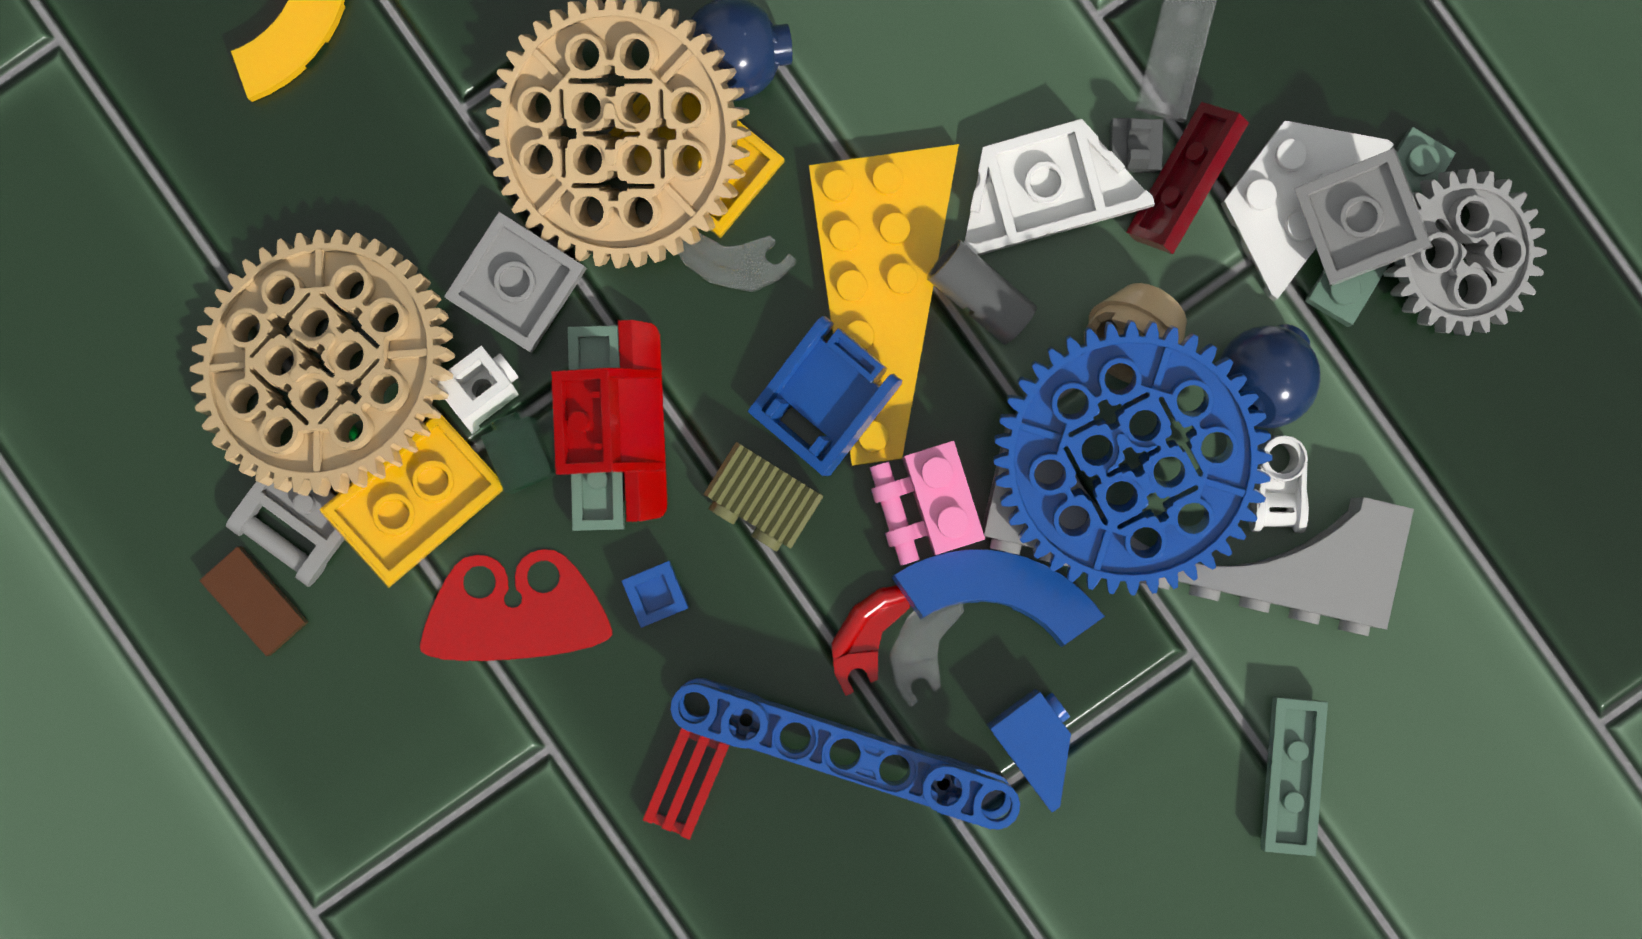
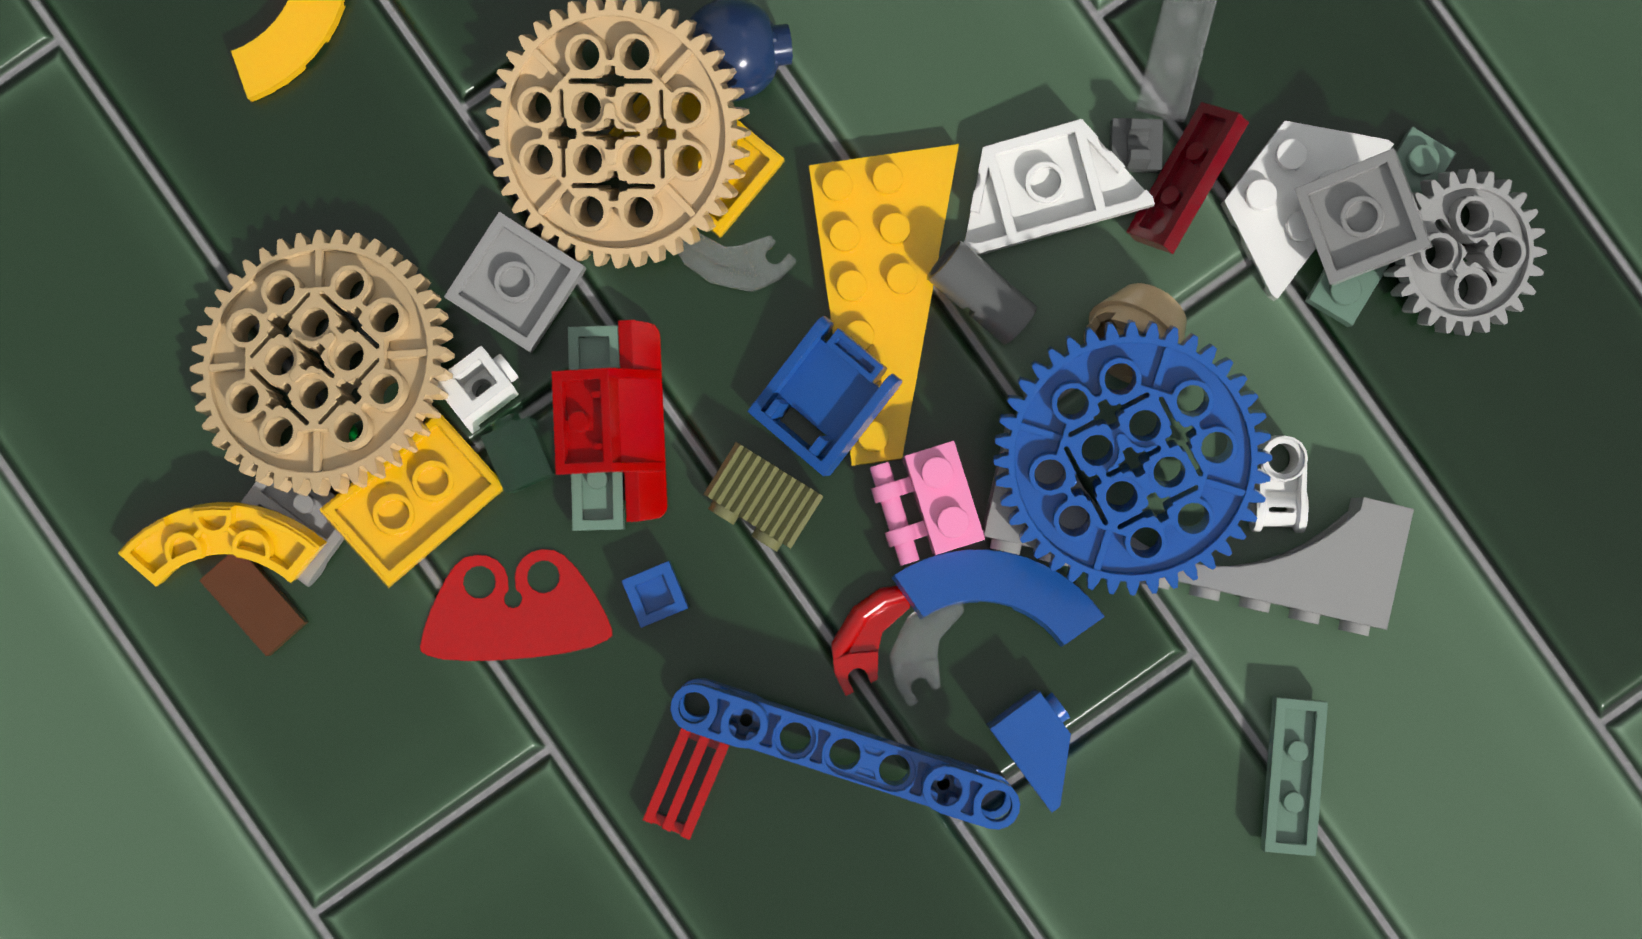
dark blue brick [1219,324,1321,428] -> none
none -> yellow tile [118,502,327,587]

